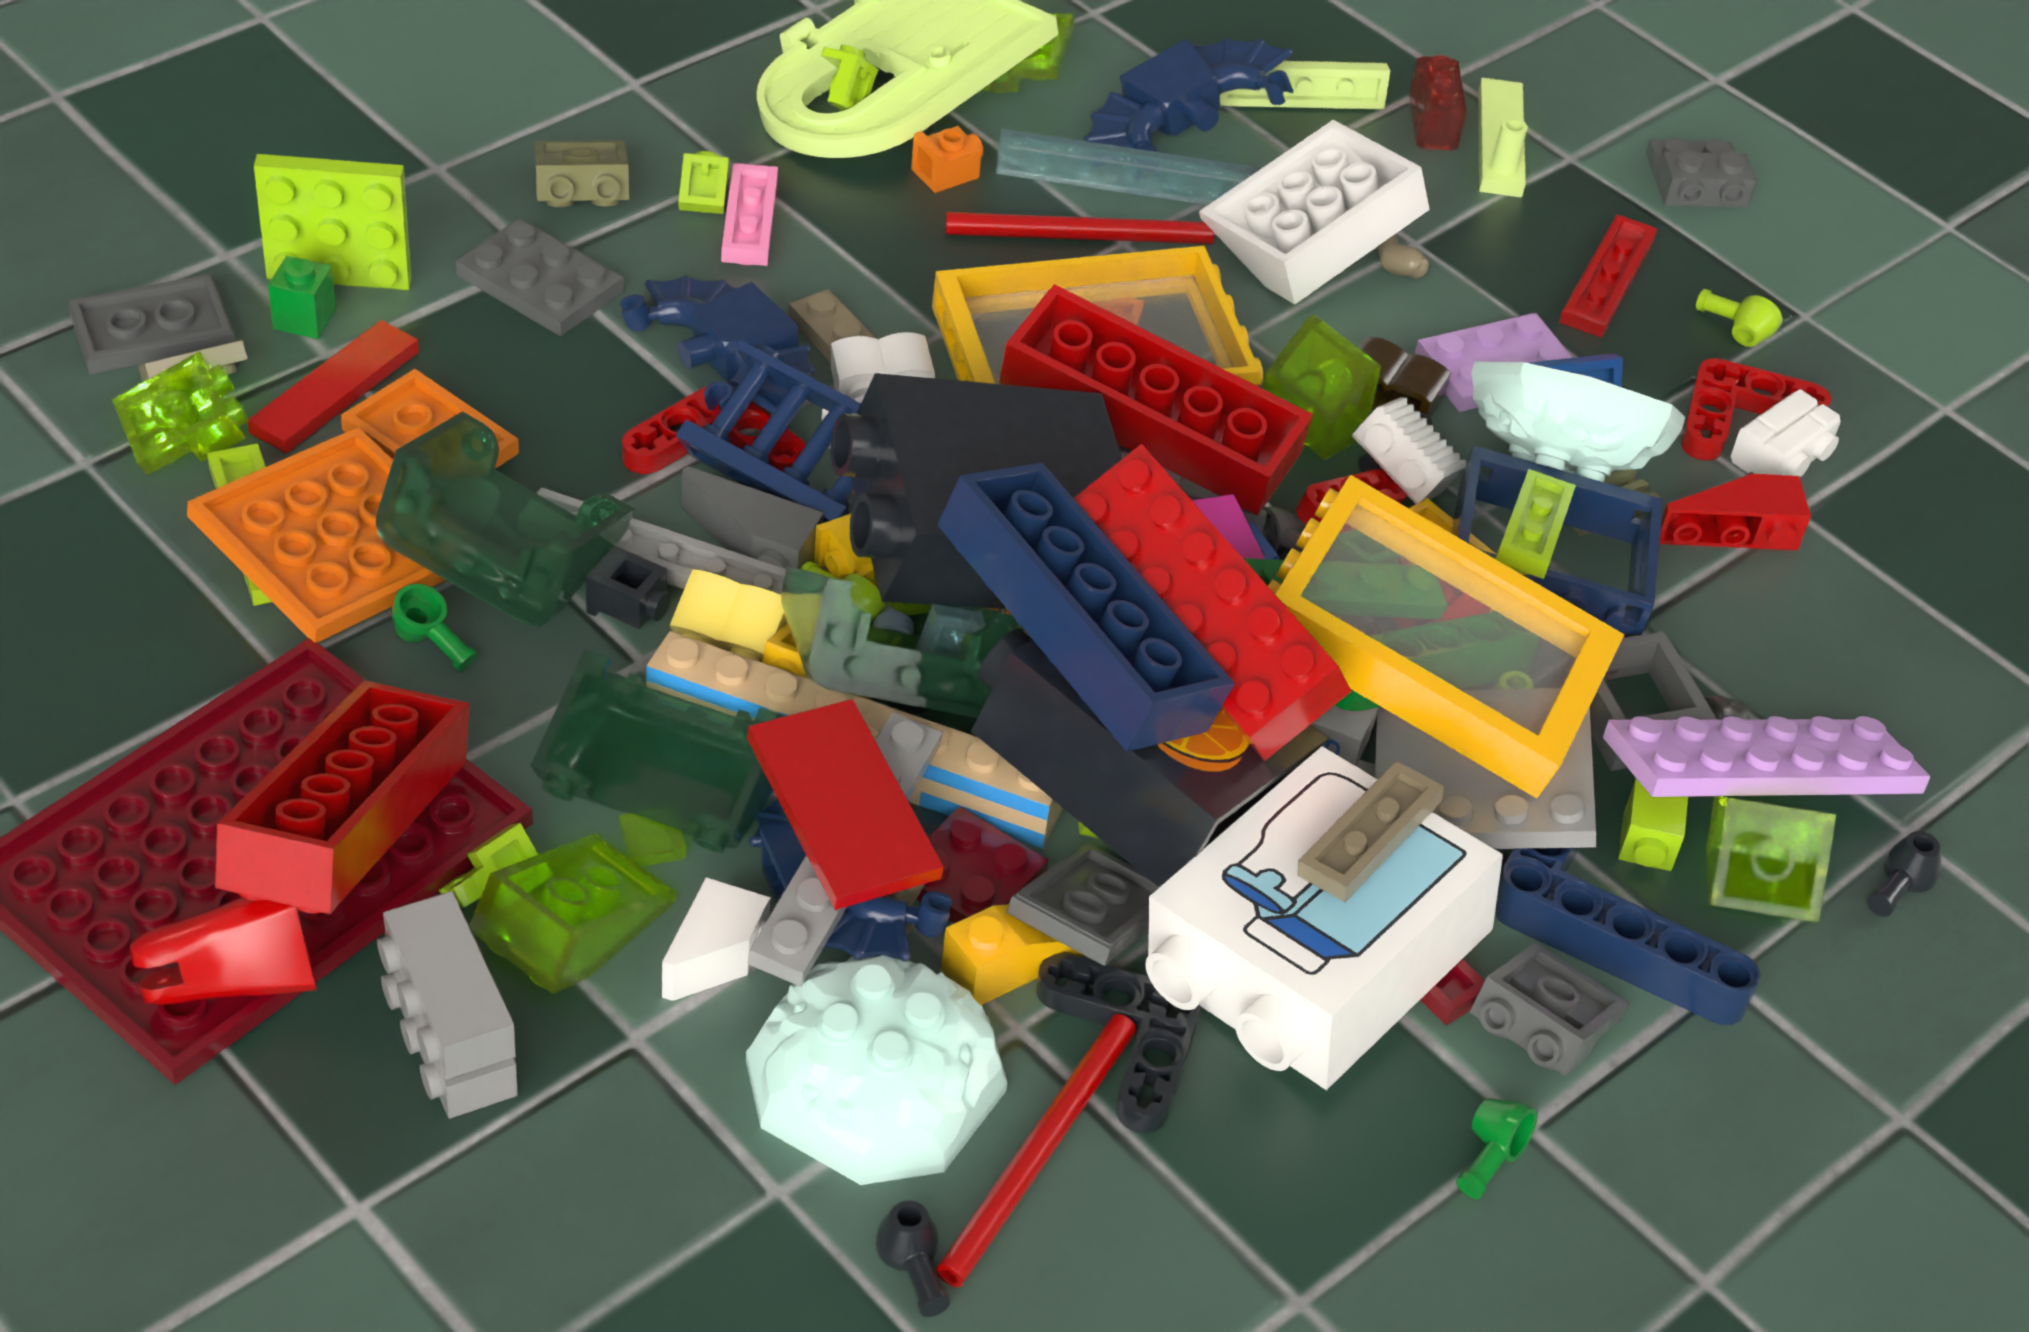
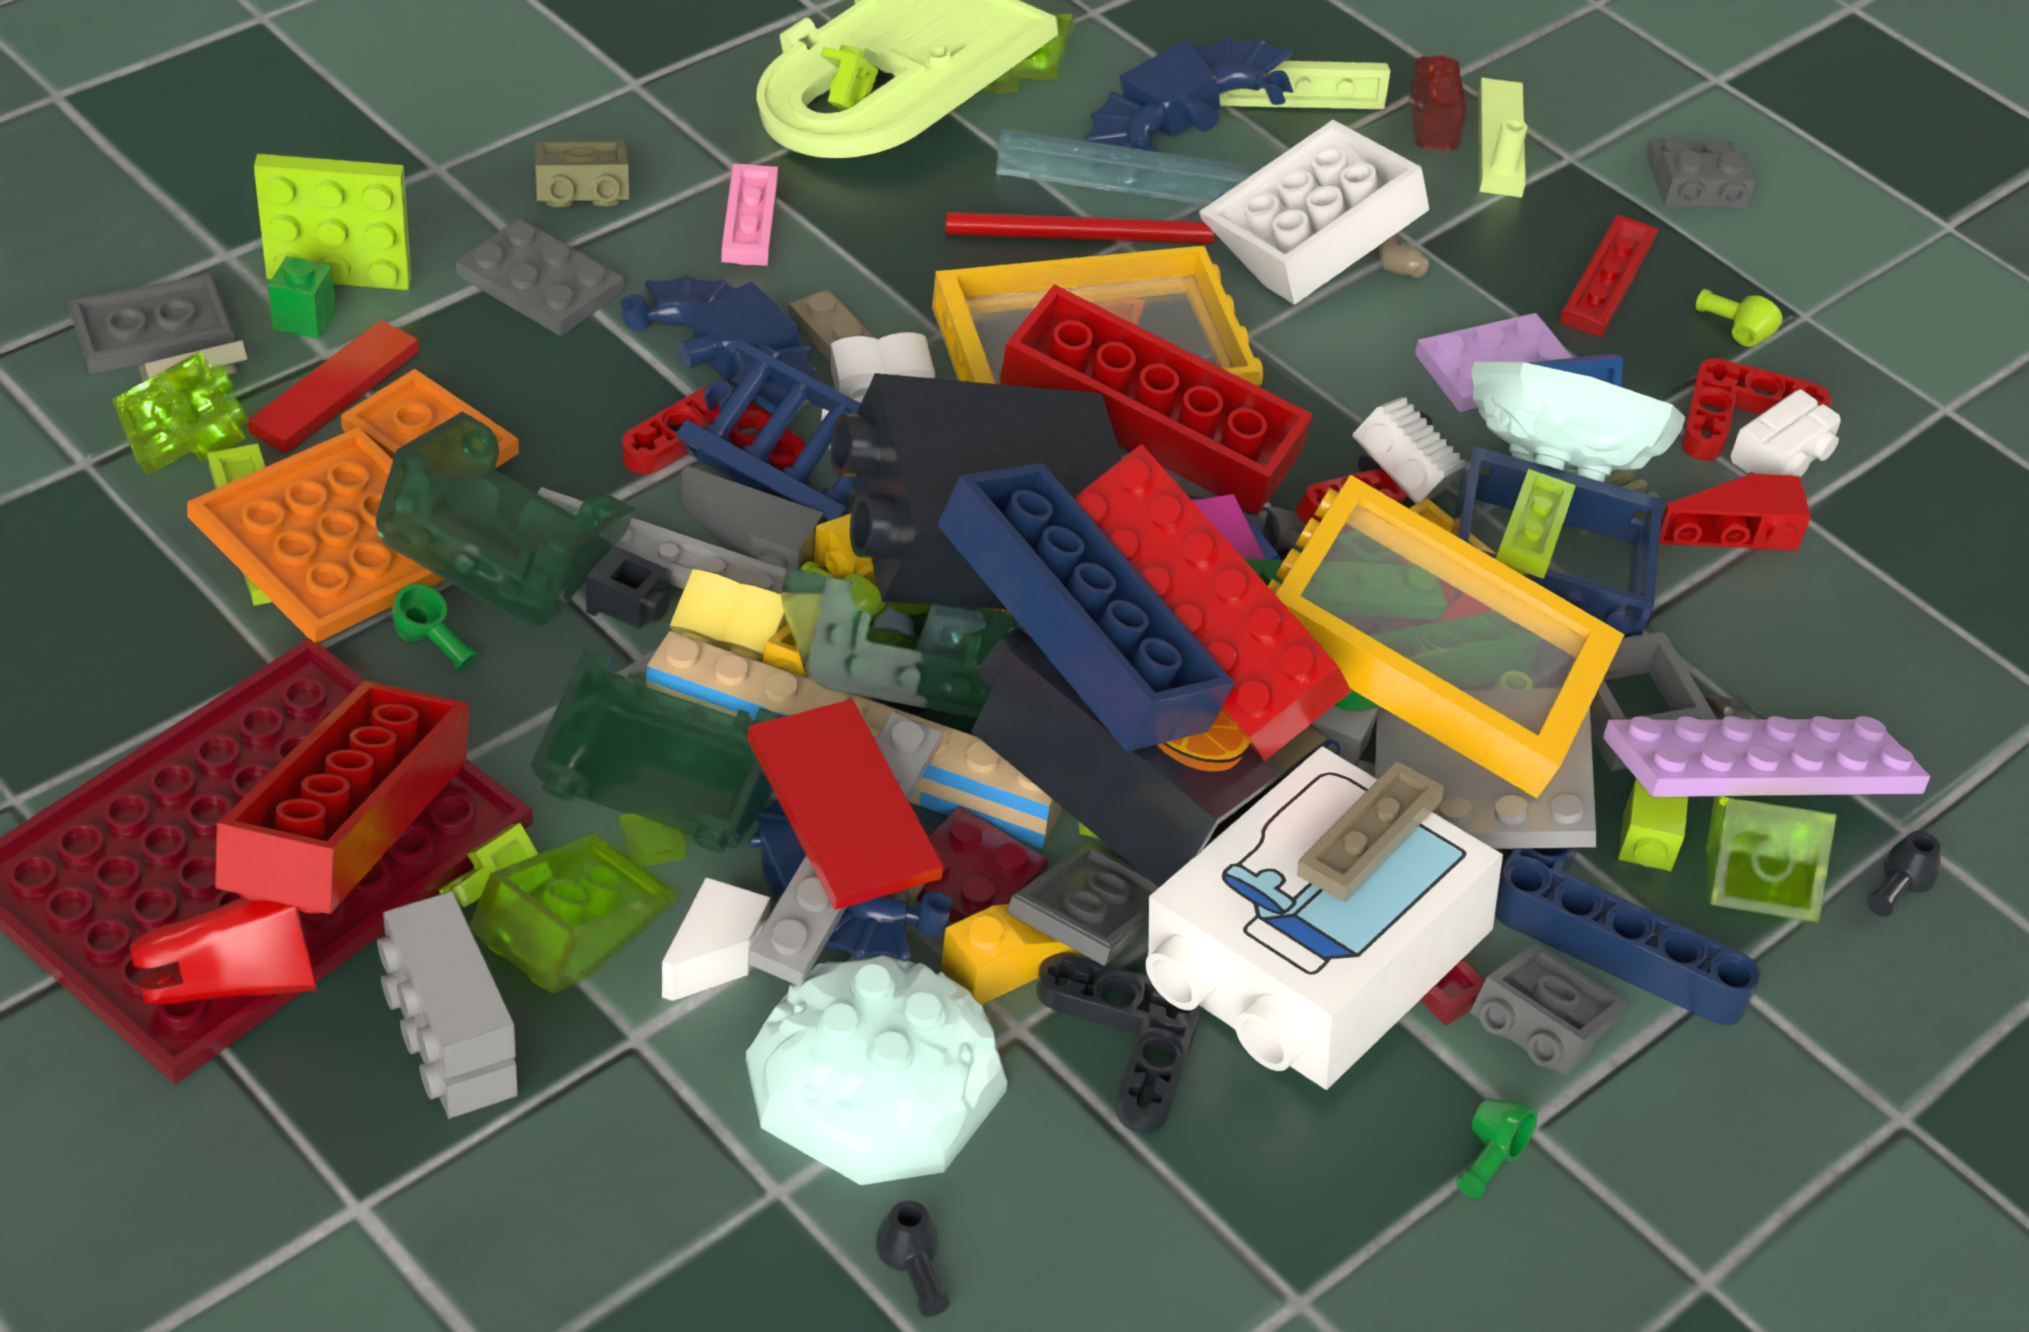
lime bracket [678,151,729,214] -> none
orange brick [911,126,983,193] -> none
red piece [936,1014,1137,1287] -> none
clear neon green slope [1263,314,1381,460] -> none
dark brown brick [1338,337,1451,417] -> none

